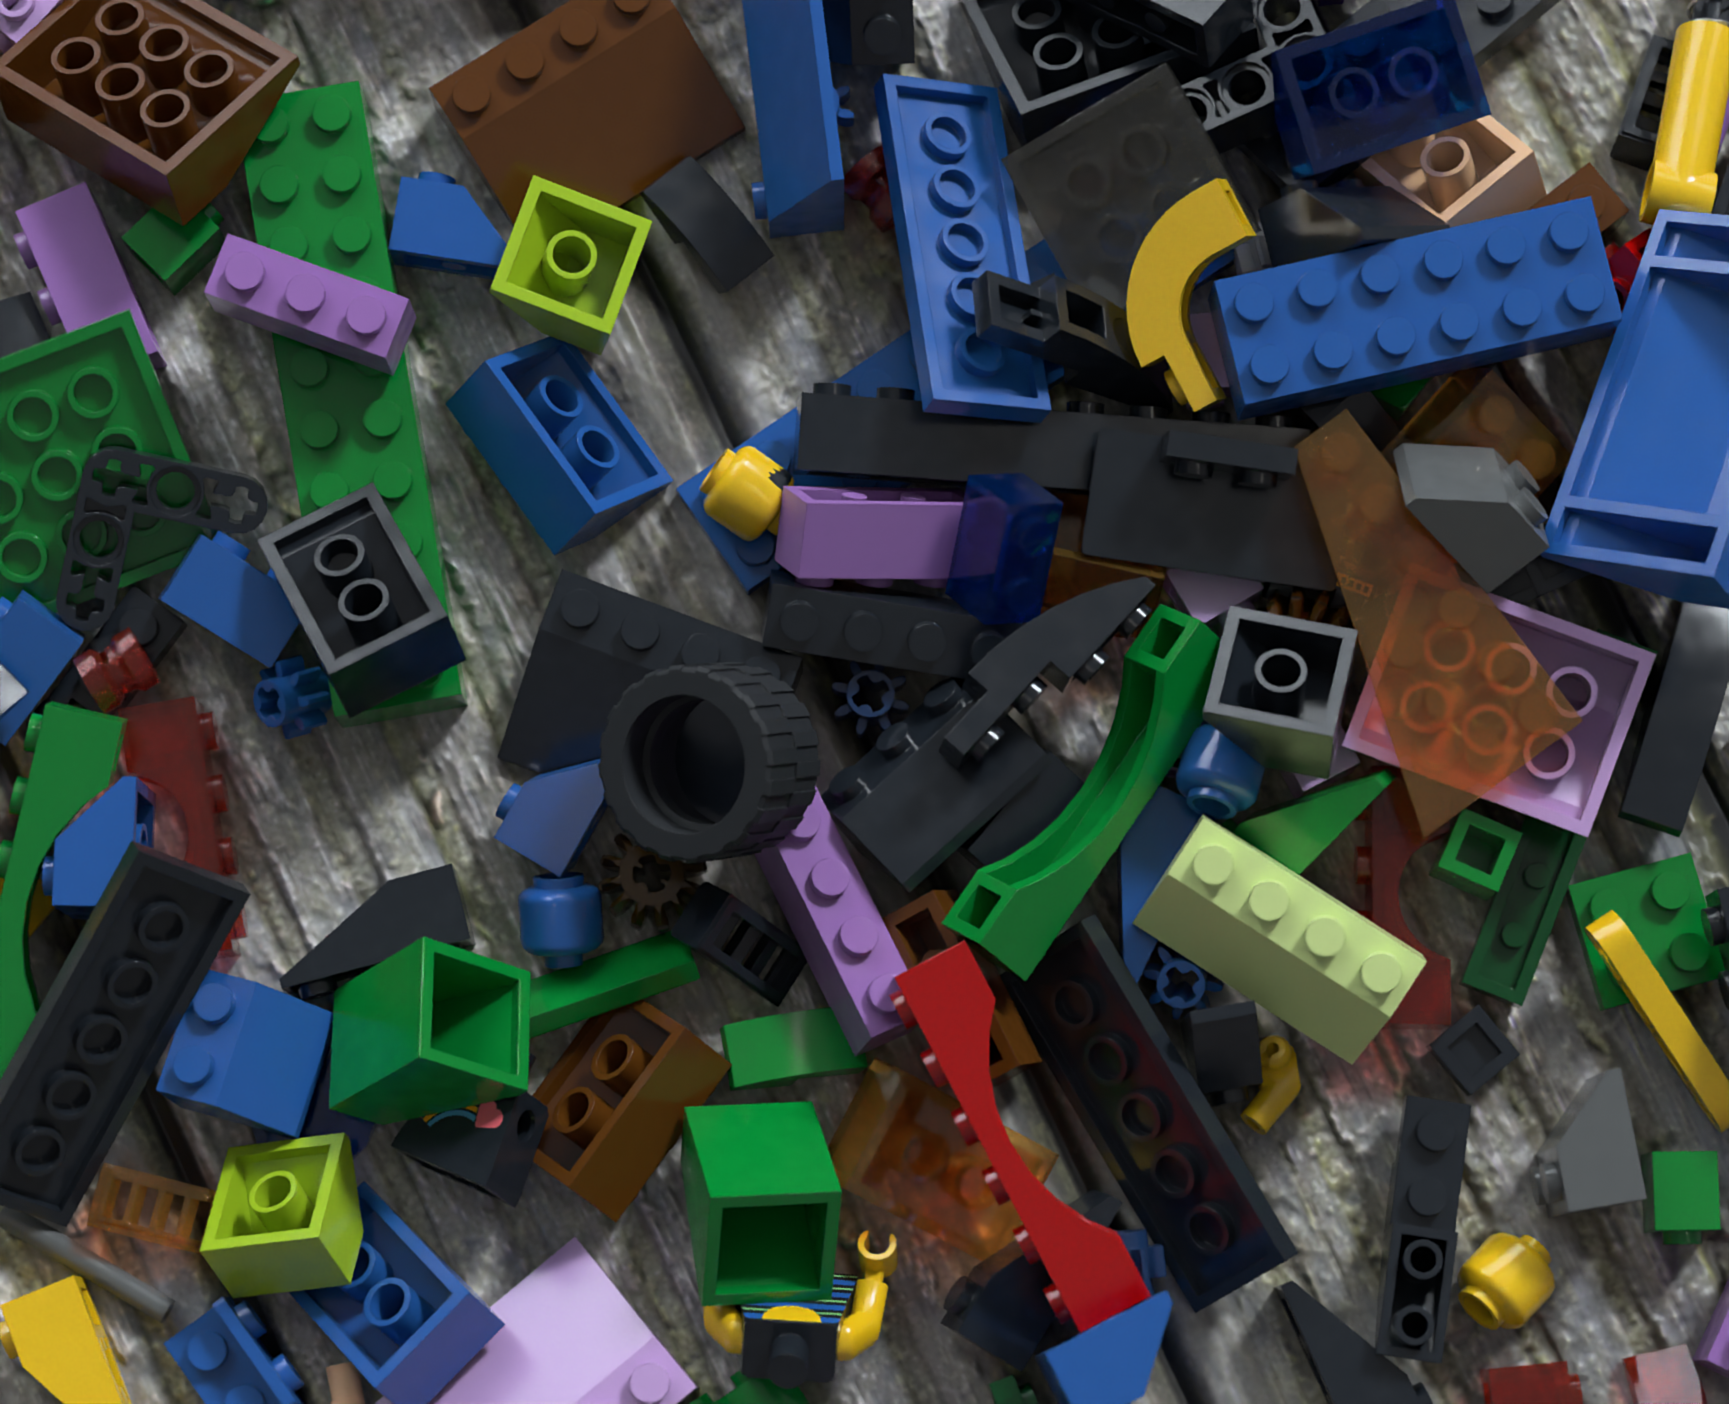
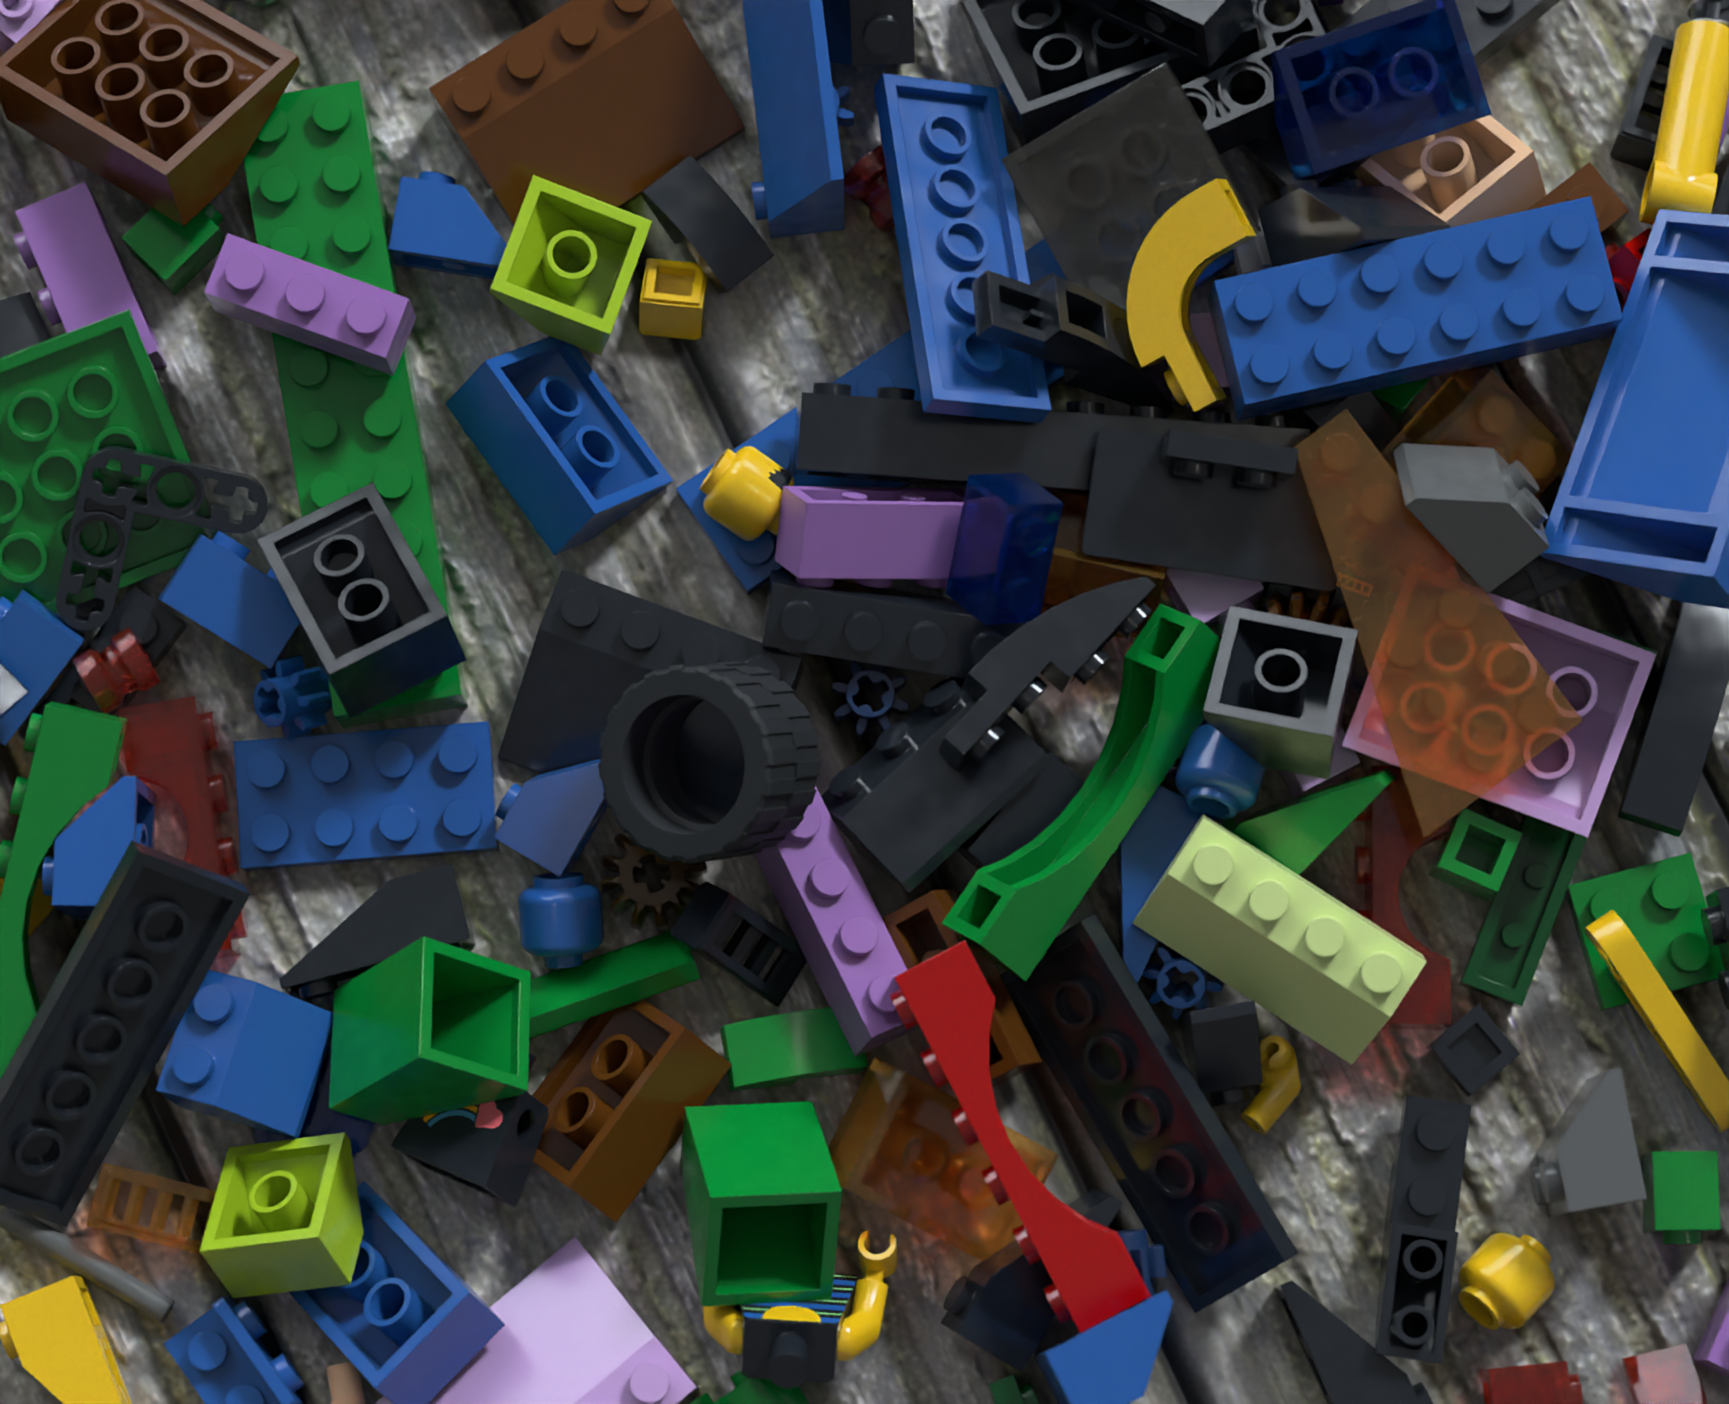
none -> blue plate [233,721,499,871]
none -> yellow slope [639,258,708,340]

